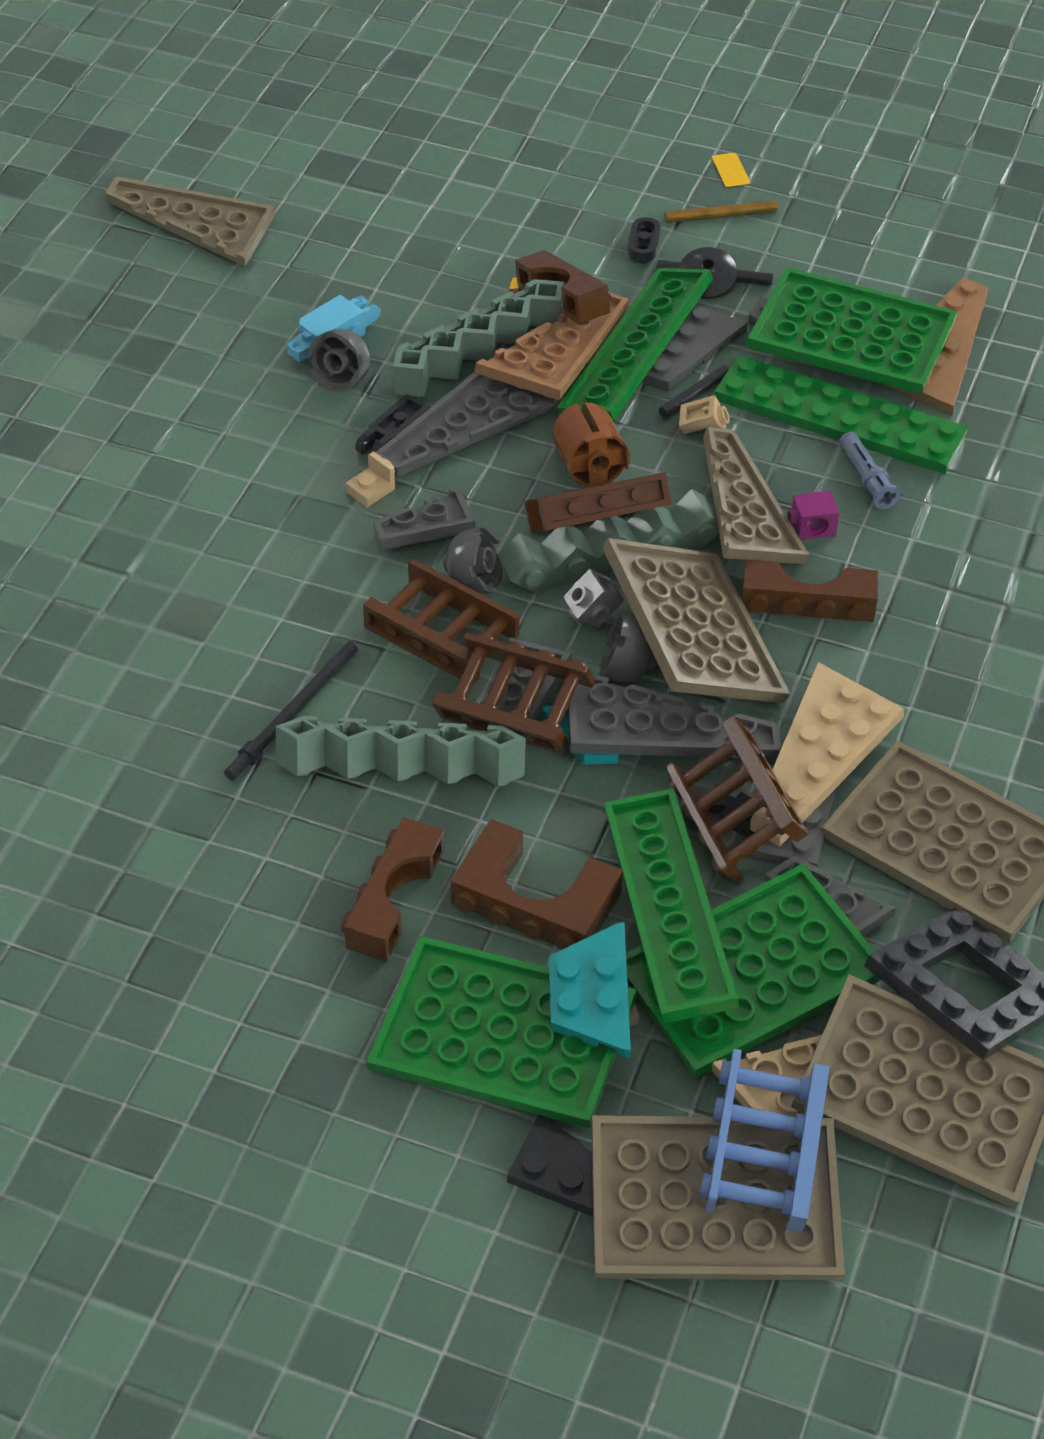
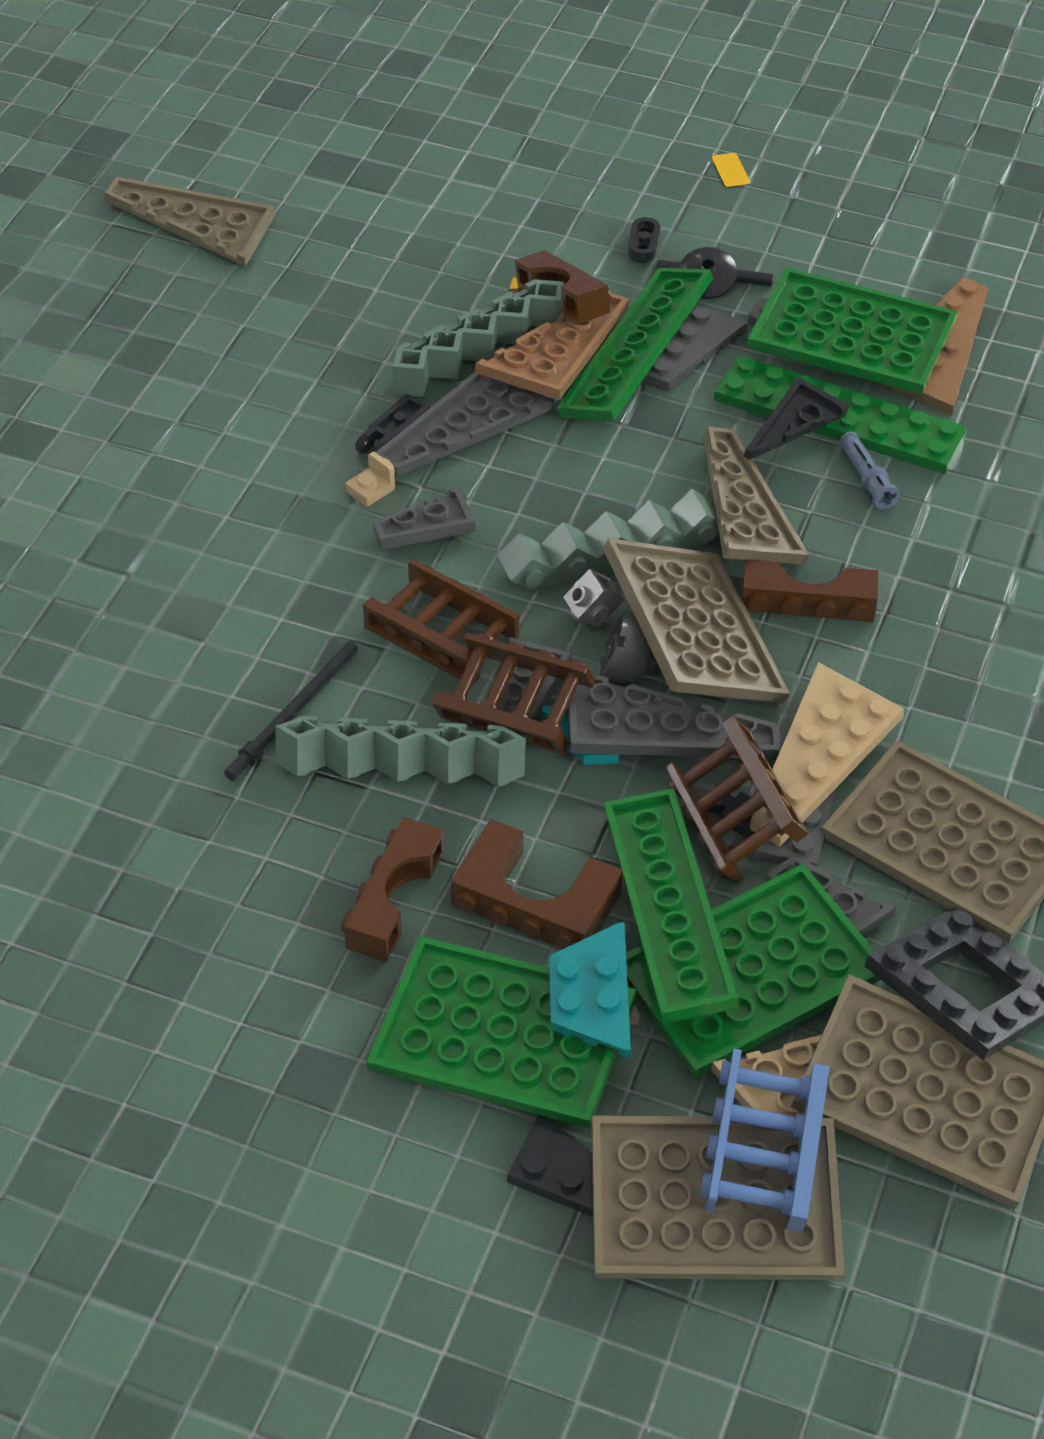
medium azure hinge [287,294,381,362] -> none
dark grey cylinder [308,328,370,391] -> none
dark grey cylinder [443,527,503,593] -> none
reddish brown fence [524,472,672,532] -> none
dark orange cylinder [553,402,630,488] -> none
black bar [659,365,729,418] -> none
pearl gold bar [664,200,777,223] -> none
tan bracket [679,395,729,434] -> none
magenta brick [787,490,839,540] -> none
none -> black wing [743,376,850,460]

